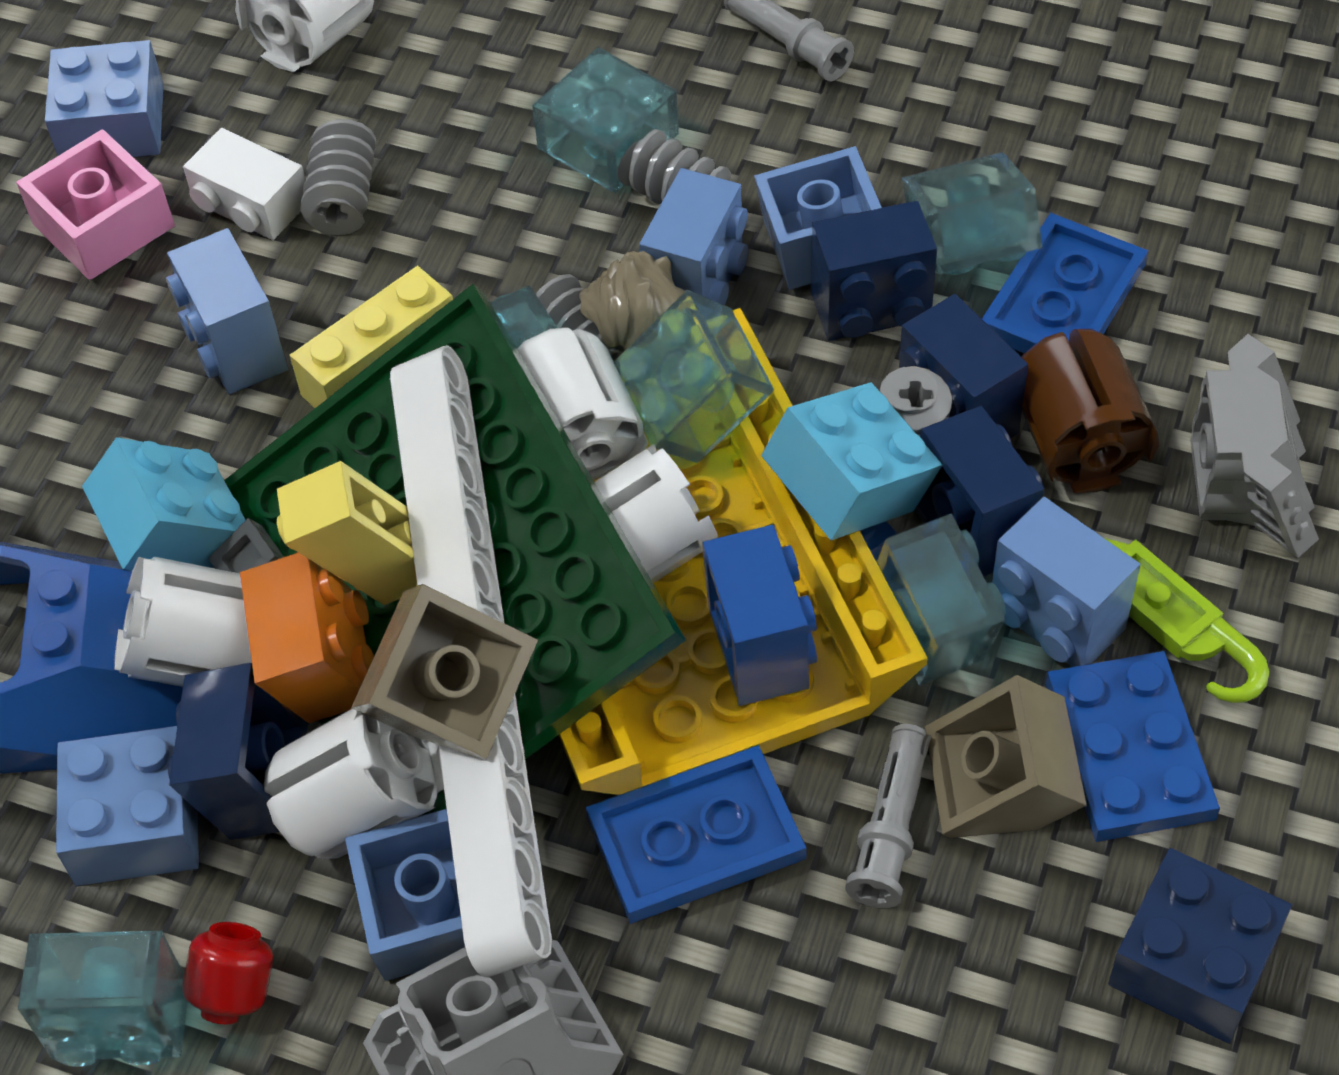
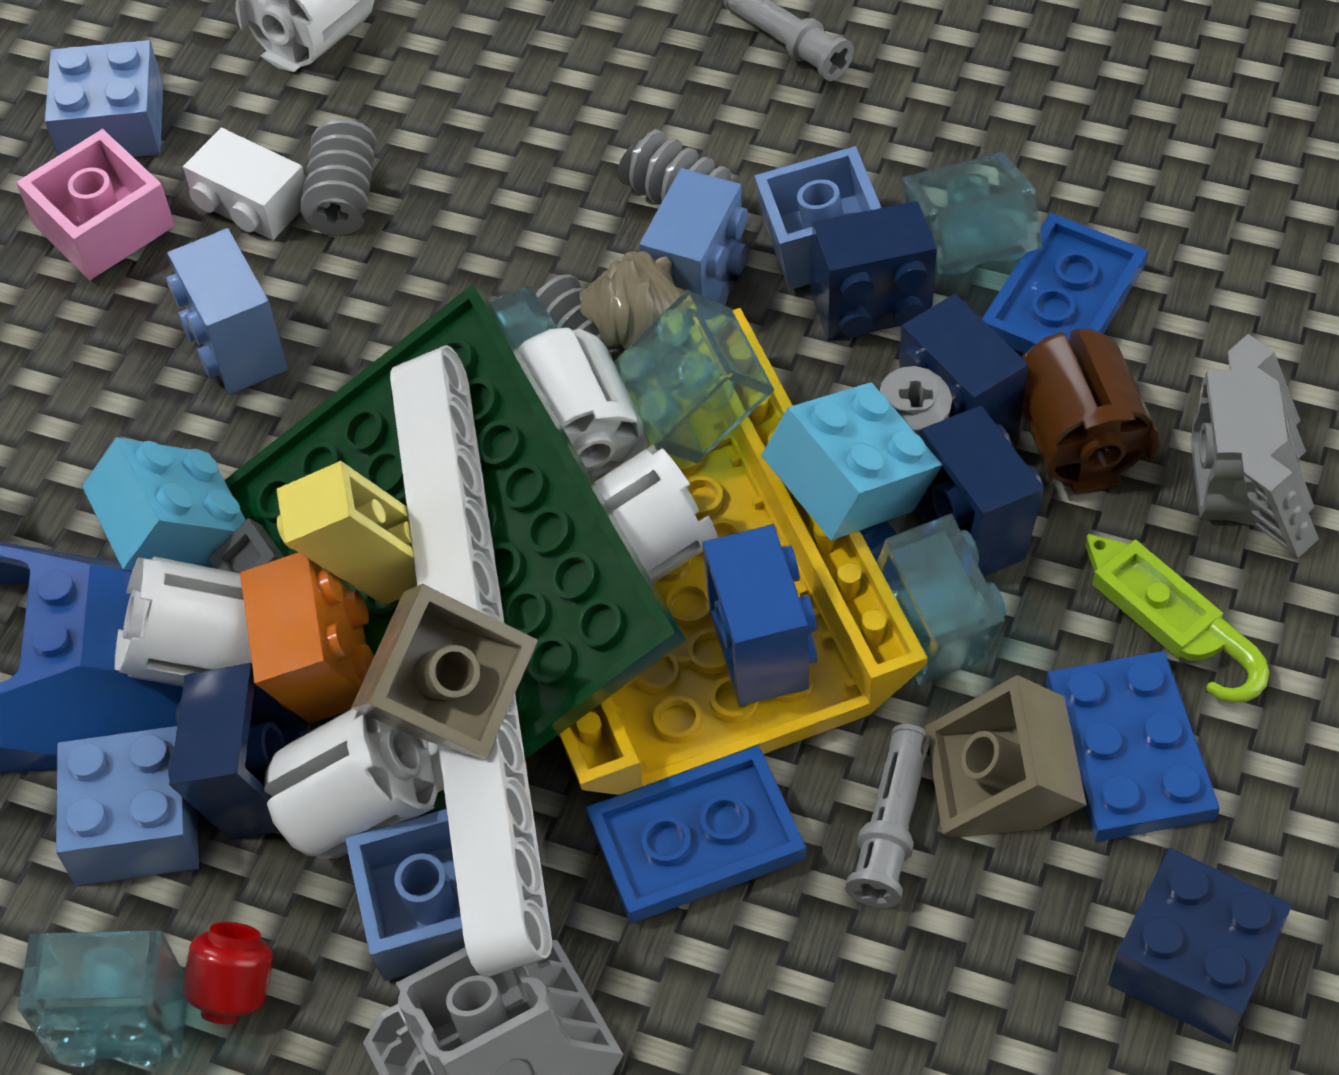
light yellow brick [290,265,453,408] -> none
clear light blue brick [532,47,679,193] -> none
medium blue brick [989,497,1141,667] -> none

